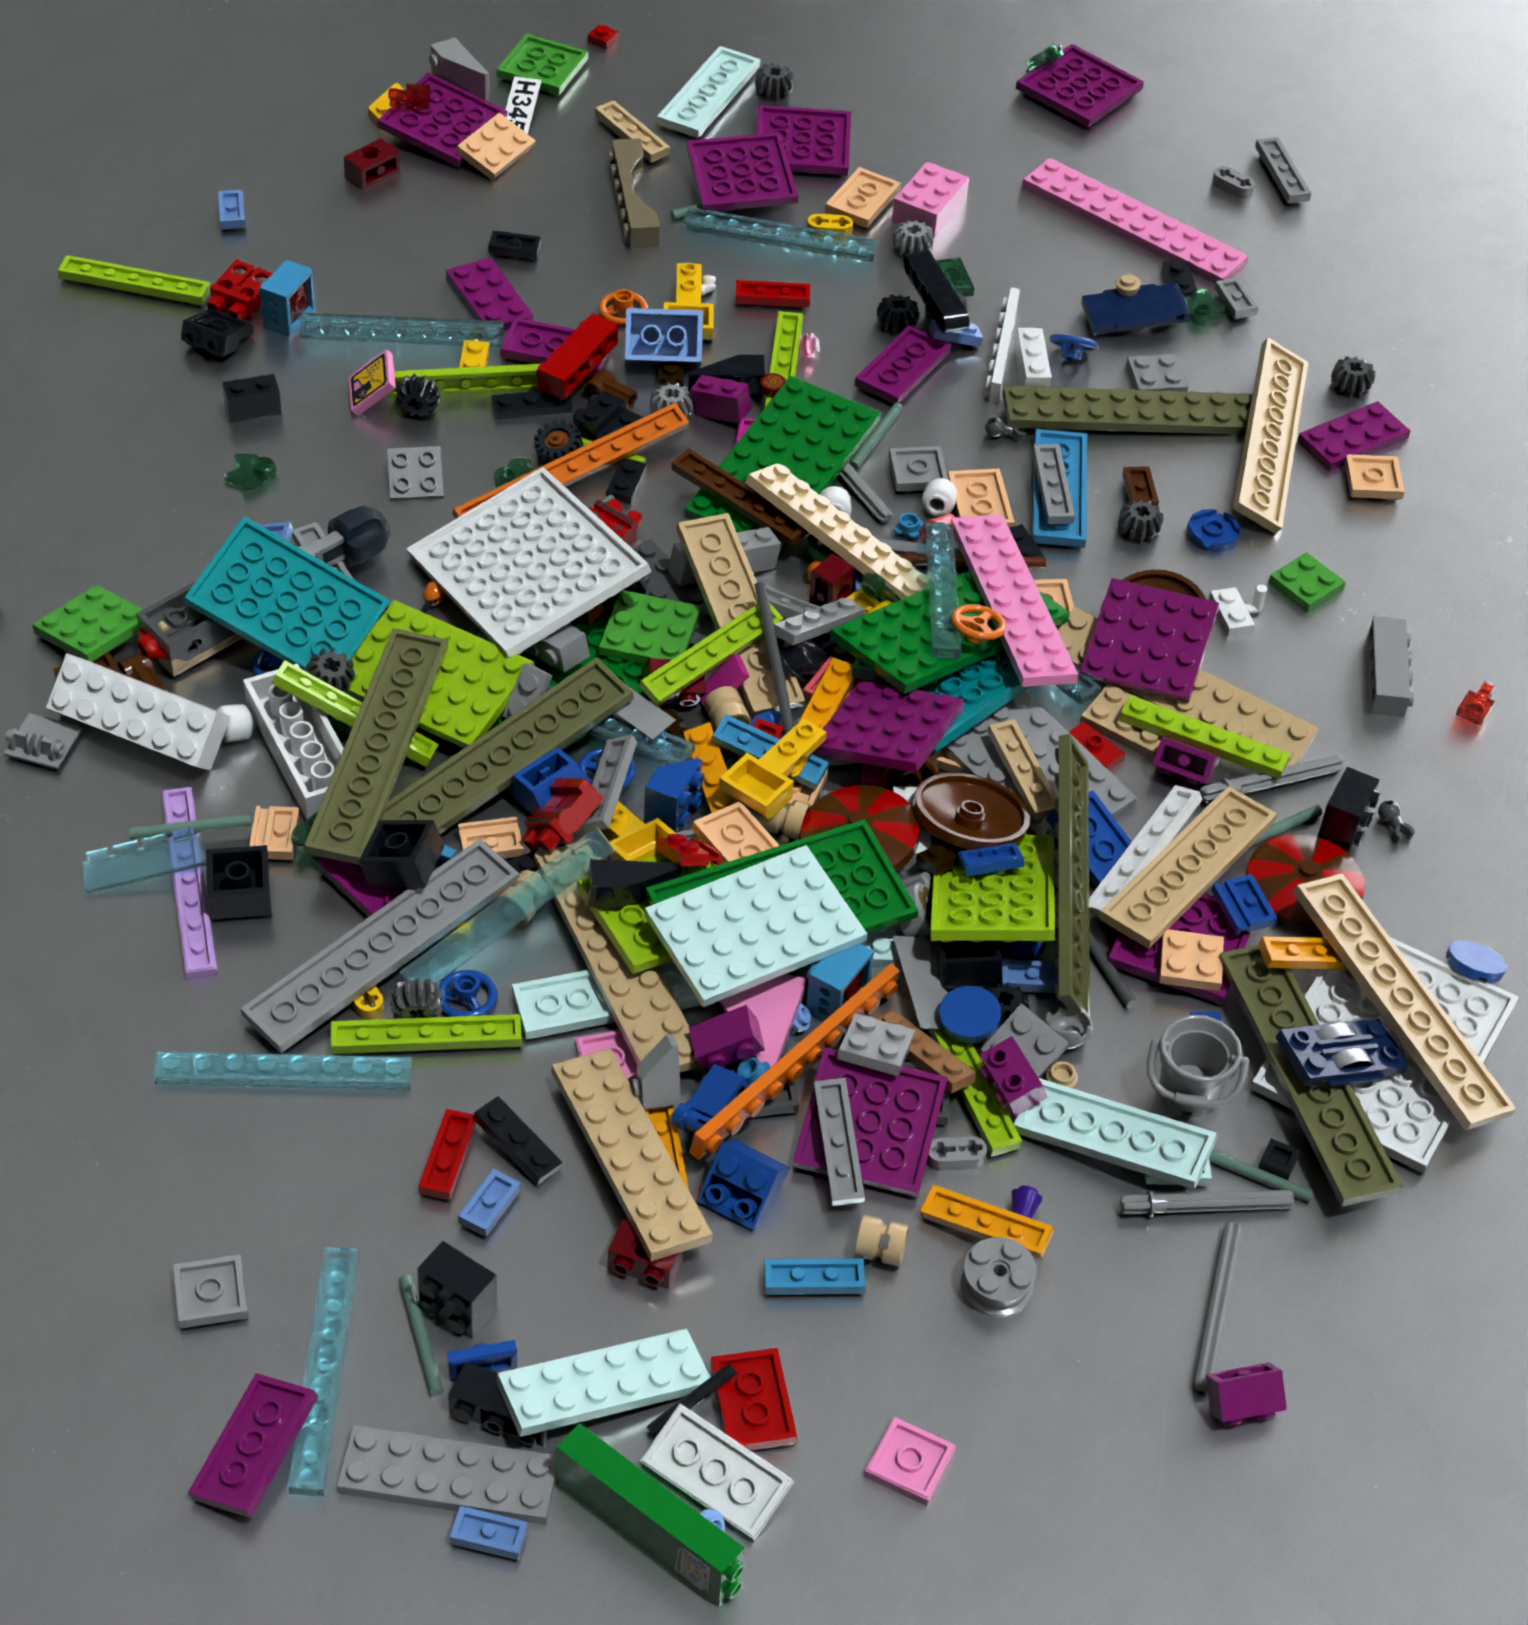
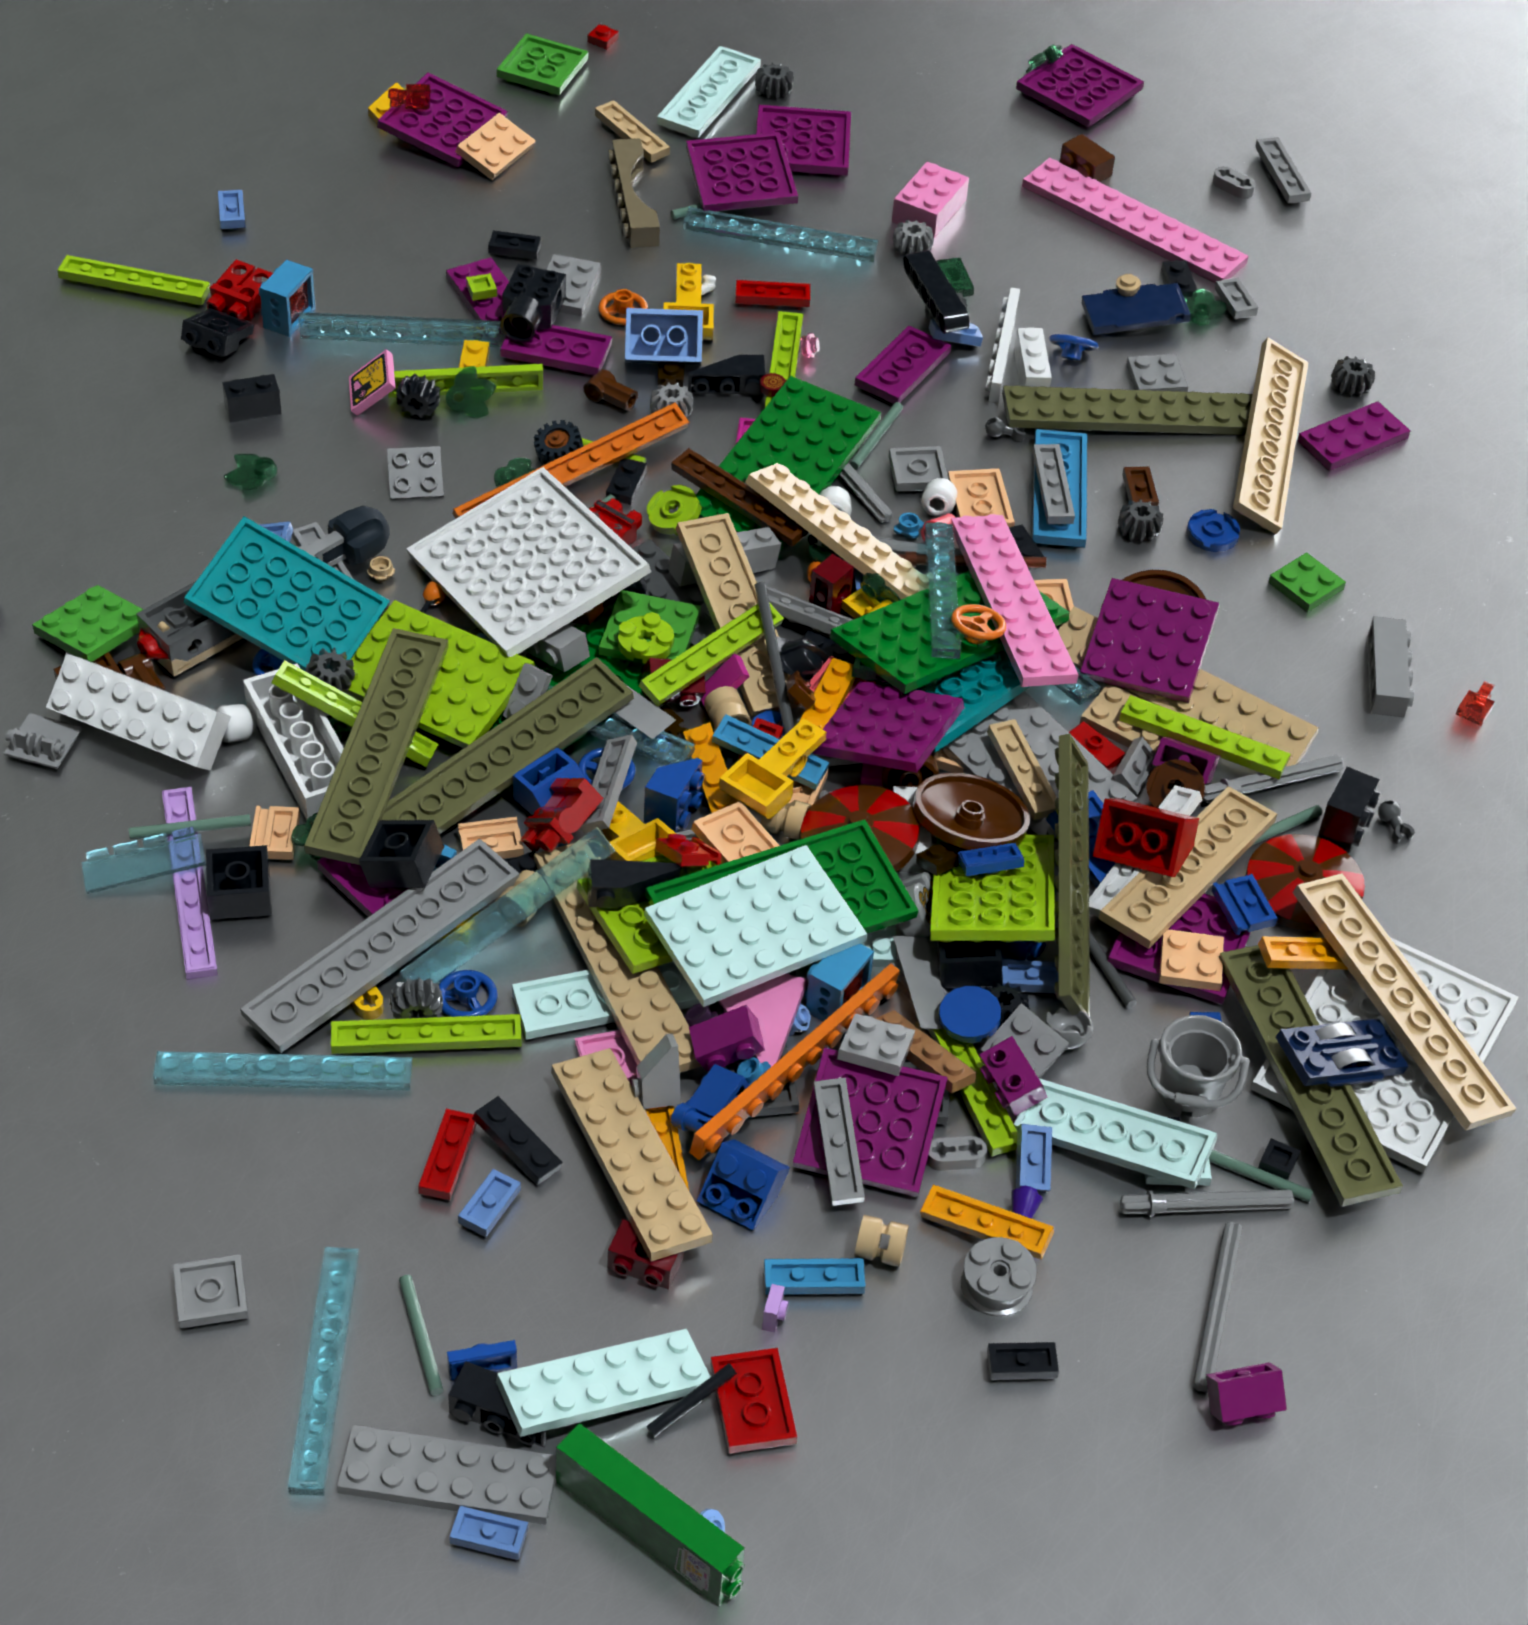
magenta plate [188,1373,318,1518] -> none
dark red brick [343,138,400,189] -> none
black brick [417,1241,498,1339] -> none
light grey slope [429,37,490,102] -> none
black plate [491,391,572,420] -> none
white sticker [505,76,542,134] -> none
red brick [536,313,618,400] -> none
black plate [573,390,643,441] -> none
white tile [640,1404,794,1541] -> none
magenta brick [690,375,751,424] -> none
light grey plate [774,598,865,645] -> none
yellow beam [807,214,853,238] -> none
light nougat plate [825,167,901,228] -> none
bright pink tile [864,1417,956,1506] -> none
black gear [876,294,919,334] -> none
tan plate [1046,1061,1078,1088] -> none
white plate [1209,585,1267,636] -> none
light nougat plate [1344,454,1405,499] -> none
tile [1446,940,1507,983] -> none
none -> tan plate [367,556,395,581]
none -> clear green plate [446,366,496,418]
none -> lime plate [466,273,497,301]
none -> black brick [500,264,566,343]
none -> light grey plate [546,254,601,316]
none -> lime plate [618,612,674,663]
none -> lime plate [647,485,702,536]
none -> lavender plate [685,1003,718,1027]
none -> lavender plate [762,1284,789,1332]
none -> reddish brown plate [786,670,815,710]
none -> black plate [987,1342,1059,1380]
none -> medium blue plate [1016,1124,1052,1193]
none -> reddish brown brick [1059,134,1115,182]
none -> red slope [1093,798,1200,877]
none -> light grey plate [1113,736,1156,795]
none -> reddish brown plate [1146,759,1206,811]

